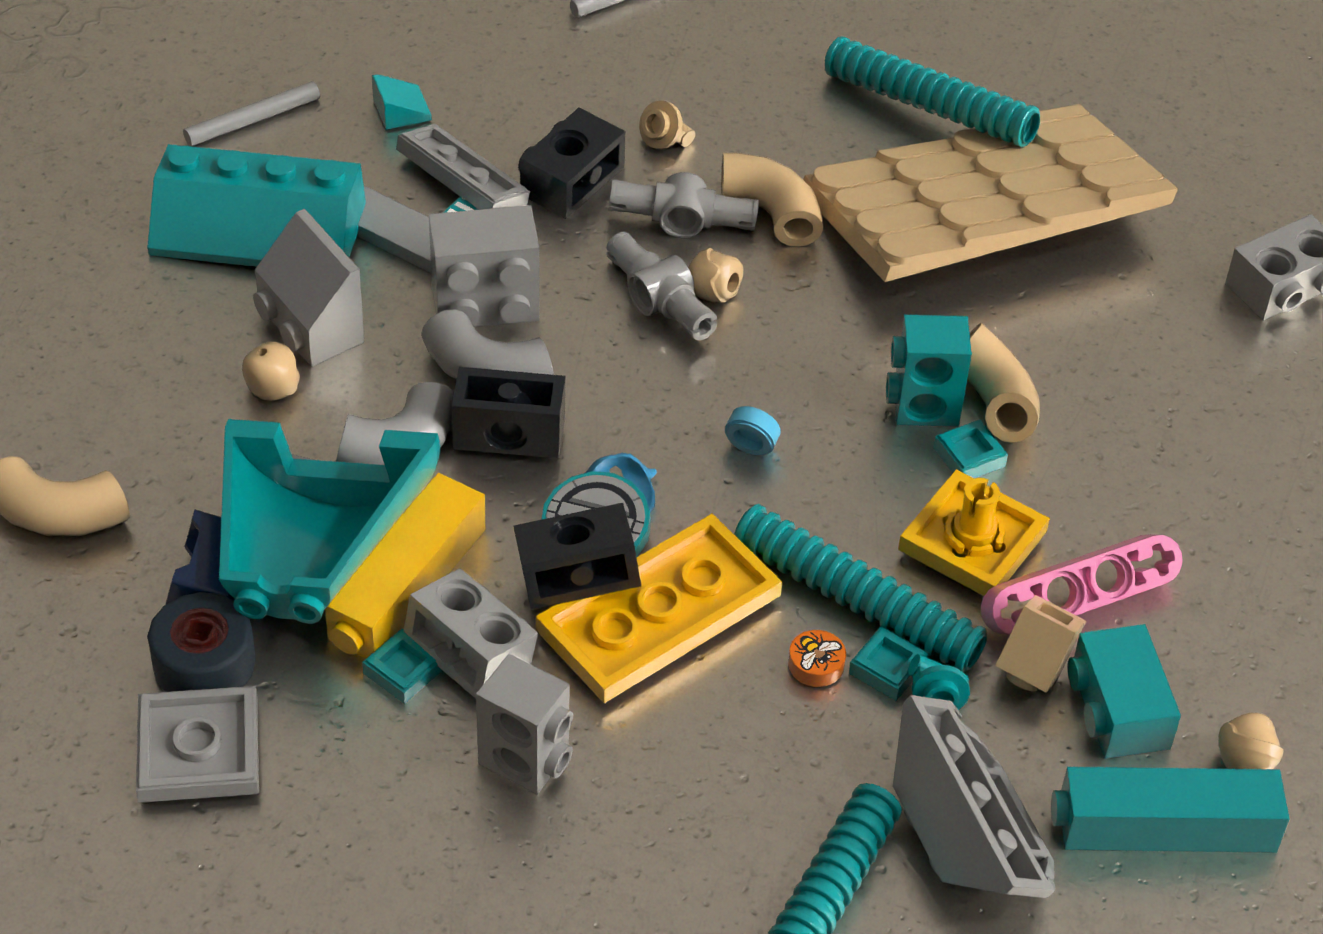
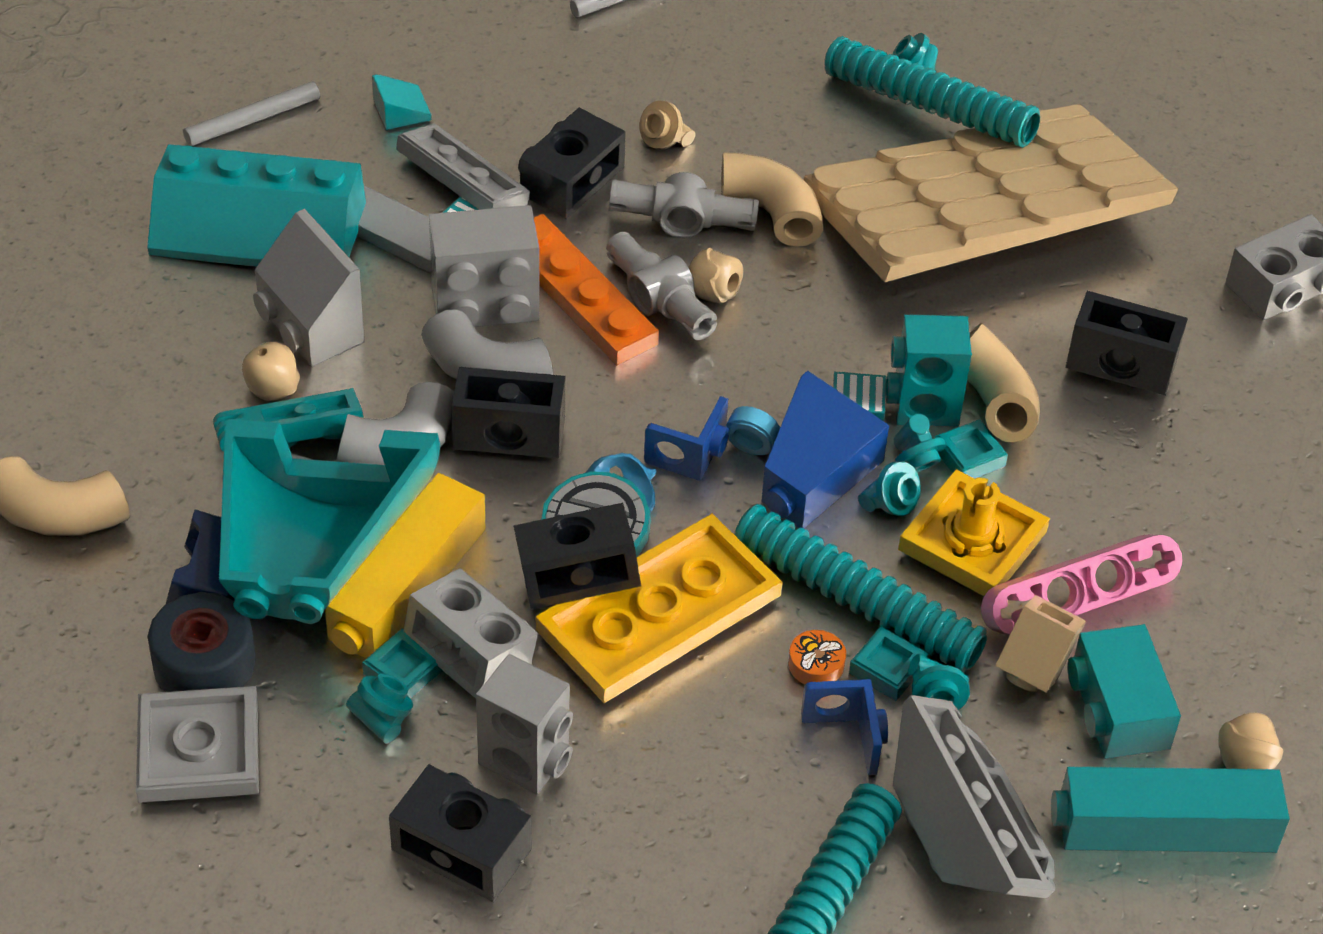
none -> teal hinge [213,388,363,452]
none -> teal plate [346,673,413,744]
none -> black brick [389,764,532,902]
none -> orange plate [534,214,659,366]
none -> blue bracket [644,396,730,481]
none -> blue slope [761,371,889,528]
none -> blue bracket [801,679,888,775]
none -> tile [833,371,886,421]
none -> teal plate [858,462,921,516]
none -> teal plate [893,33,938,69]
none -> teal plate [893,414,947,473]
none -> black brick [1065,291,1188,396]

